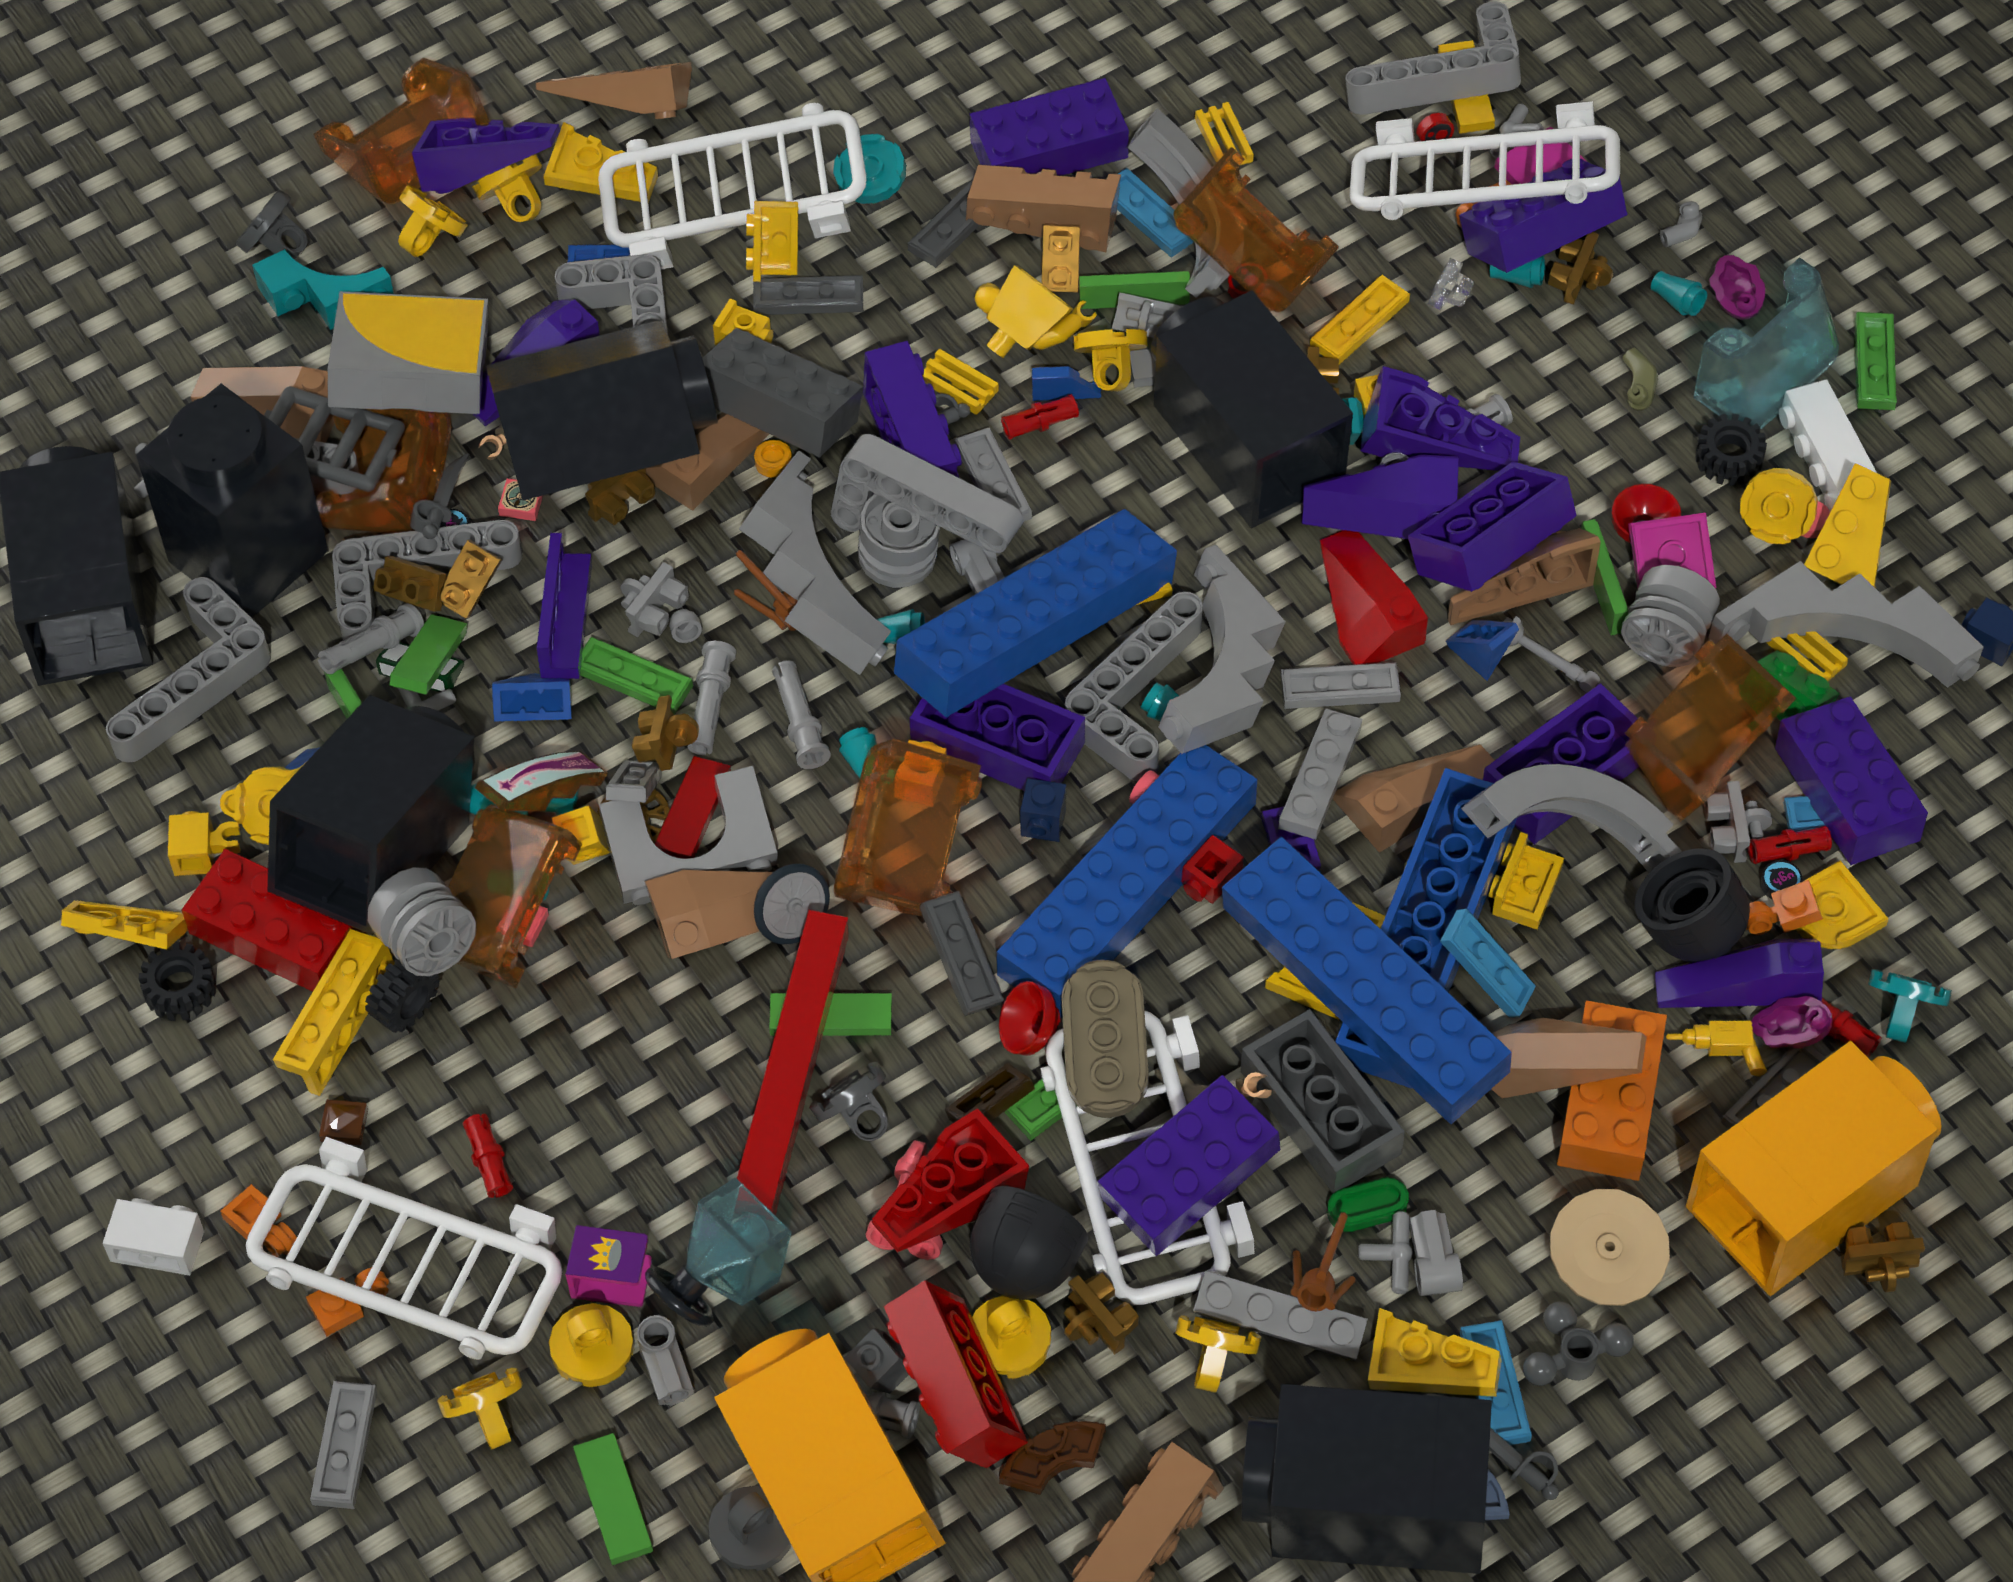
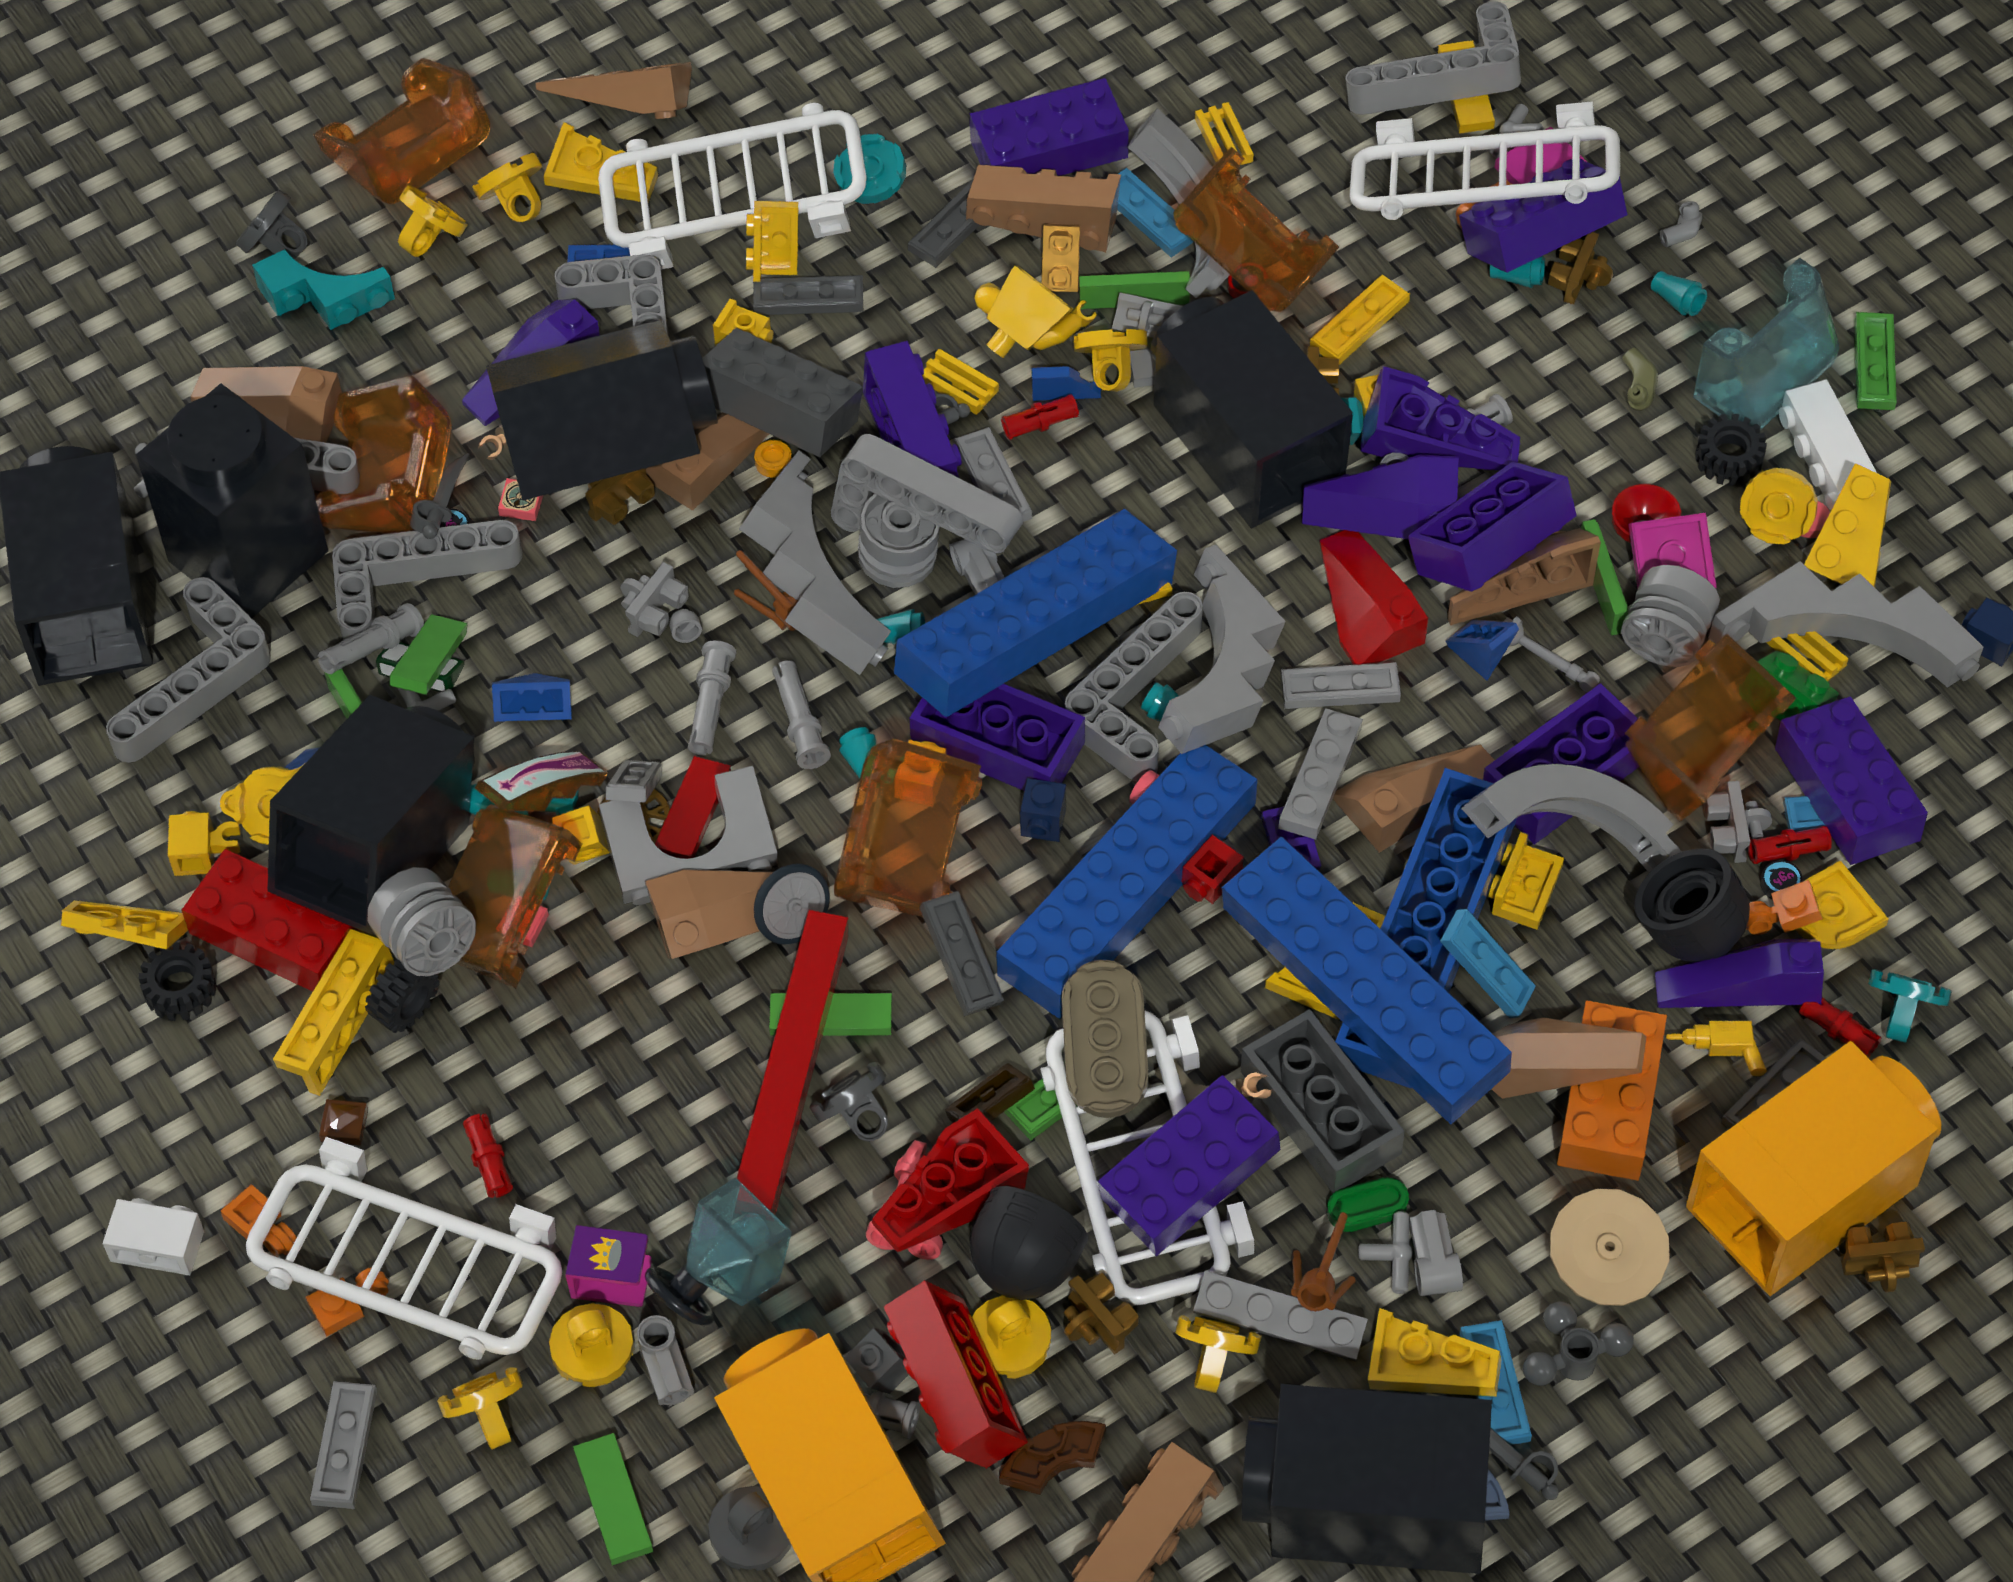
dark grey bar [264,386,405,492] -> none
tile [327,291,488,414] -> none
pearl gold hips [373,556,446,612] -> none
dark purple wedge [412,118,560,194] -> none
pearl gold hips [440,540,502,619] -> none
dark purple fence [537,533,592,679] -> none
bright green tile [580,637,693,715] -> none
pearl gold hips [632,695,699,771] -> none
red piece [999,981,1060,1056] -> none
red tile [1416,113,1454,141] -> none
clear tile [1428,258,1474,310] -> none
magenta arm [1709,255,1765,320] -> none
magenta arm [1751,996,1833,1049] -> none

